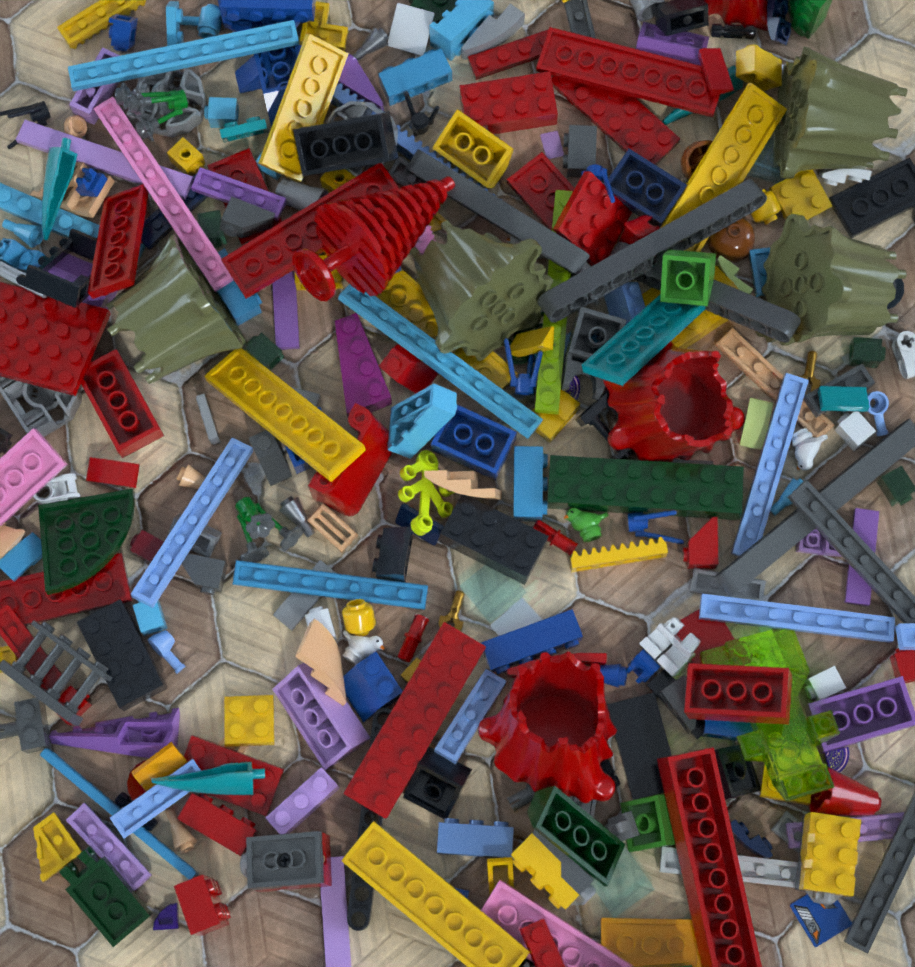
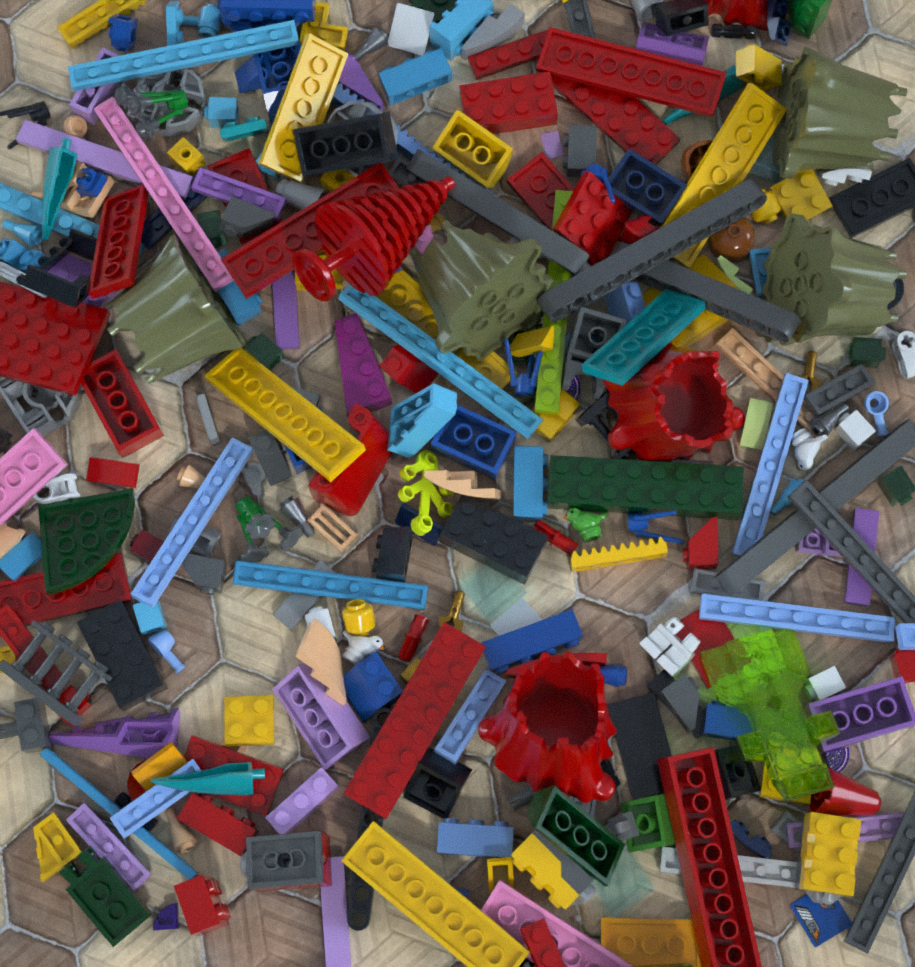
black plant [404,91,440,136] -> none
blue tile [626,649,660,683] -> none
bright green slope [660,249,716,306] -> none
red brick [684,663,792,725] -> none
red slope [698,48,734,97] -> none
teal tile [818,386,870,412] -> none
none -> flat silver cone [810,403,849,437]

